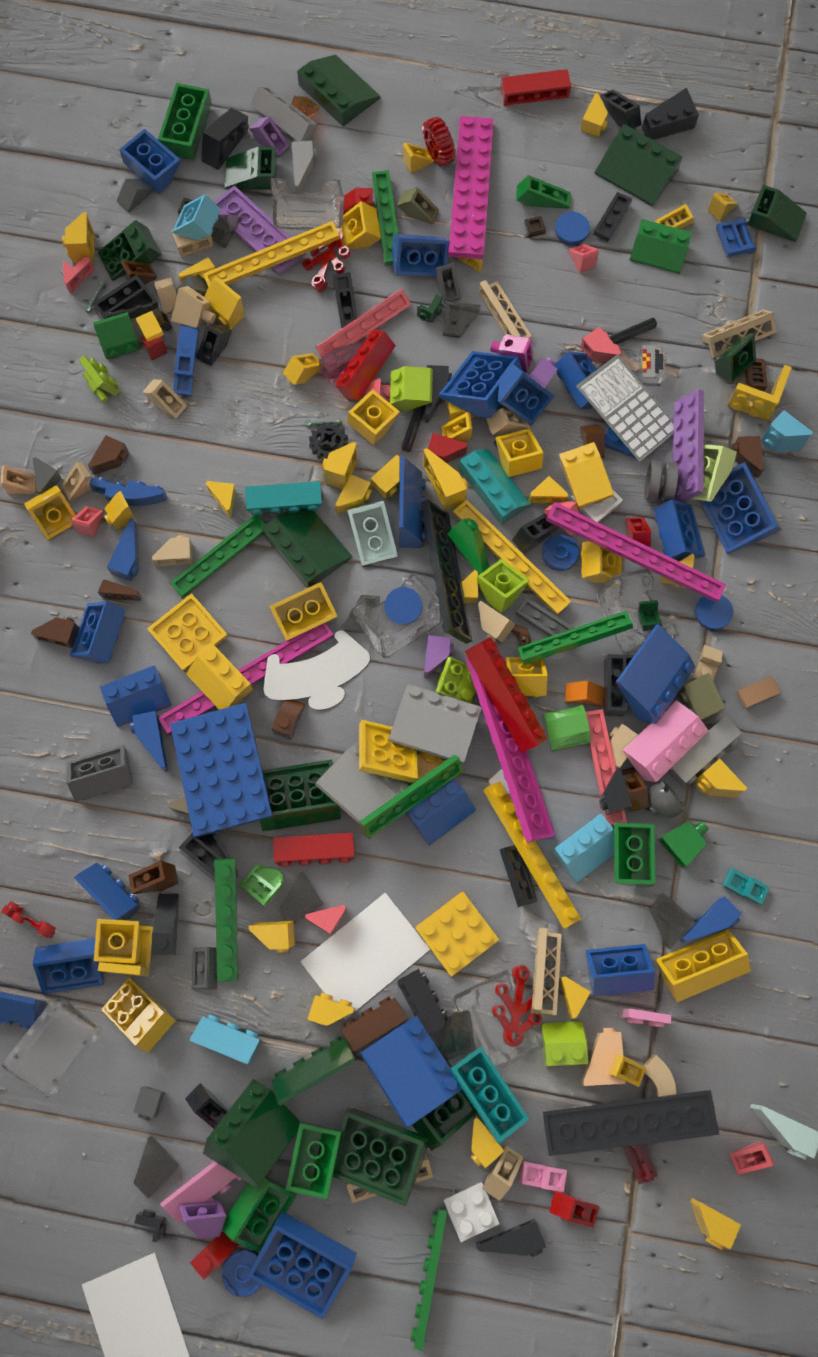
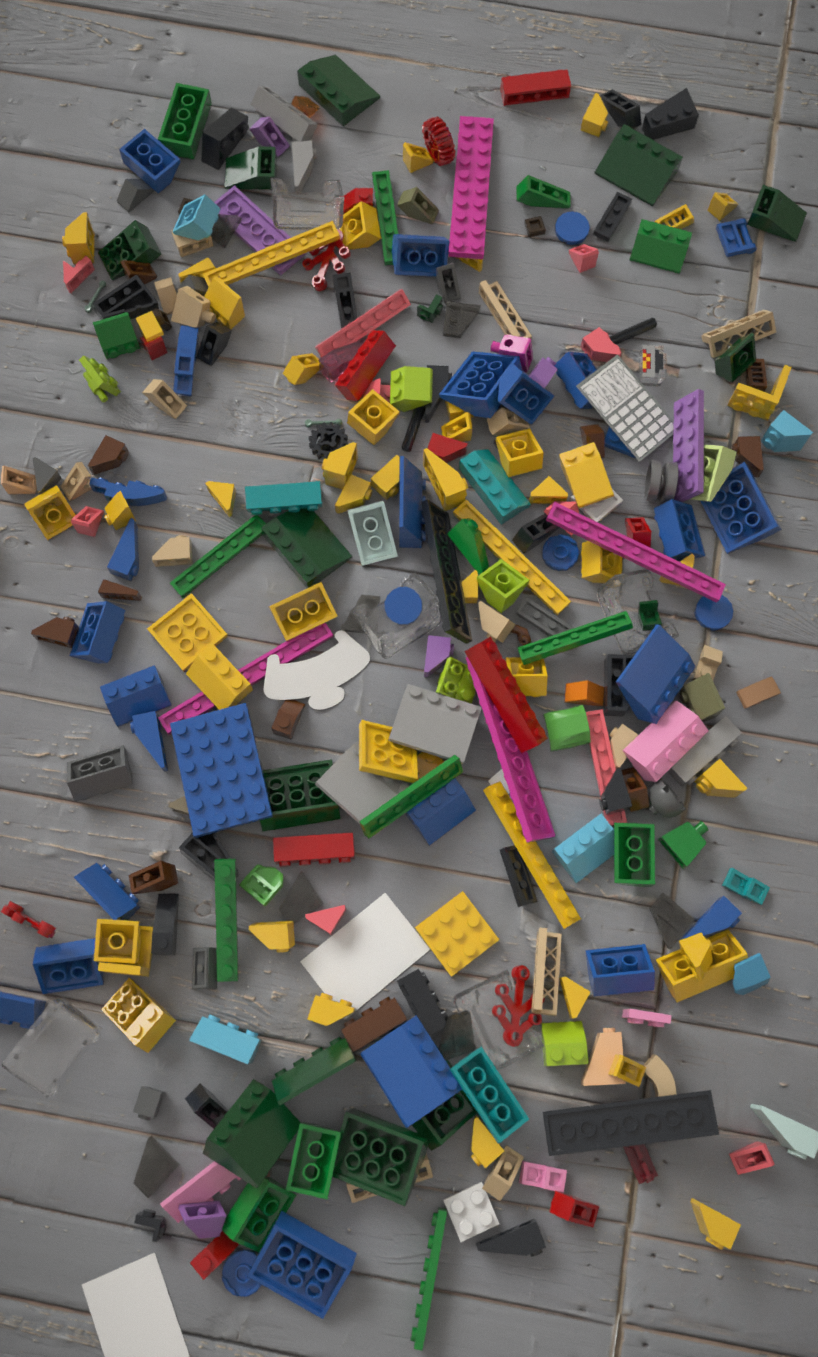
none -> yellow slope [679,933,714,982]
none -> dark azure slope [733,953,771,995]

